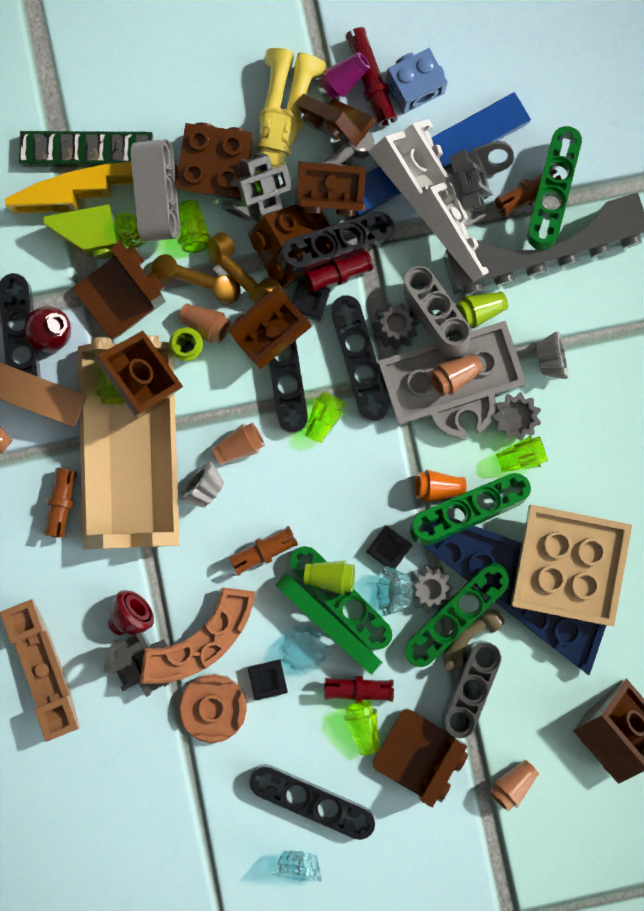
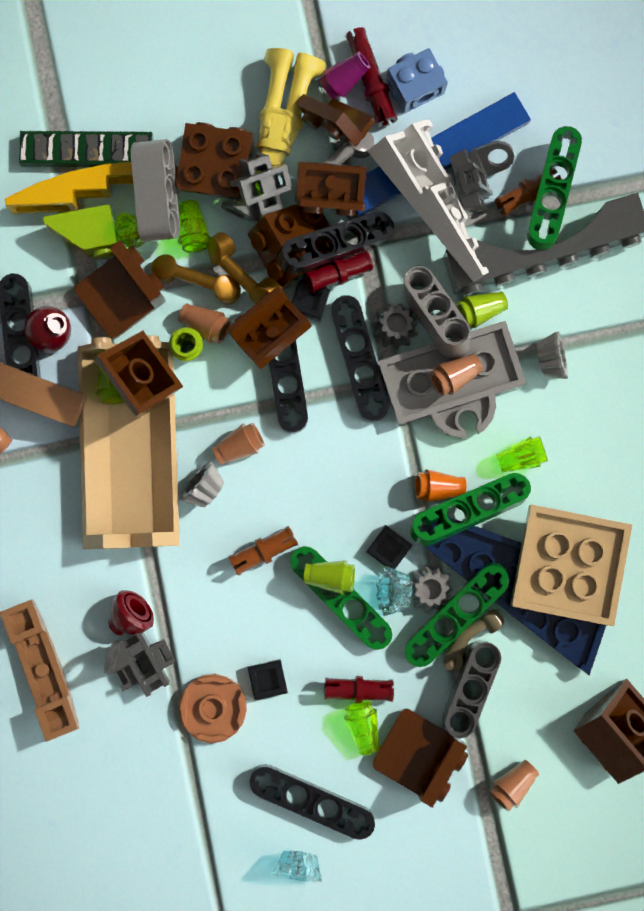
dark orange pin [42,468,77,538] -> none
nougat tile [140,587,255,684] -> none
green beam [274,572,383,675] -> none
clear light blue piece [279,626,327,675] -> none
clear neon green cone [304,391,346,443] -> none
flat silver piece [493,392,541,441] -> none

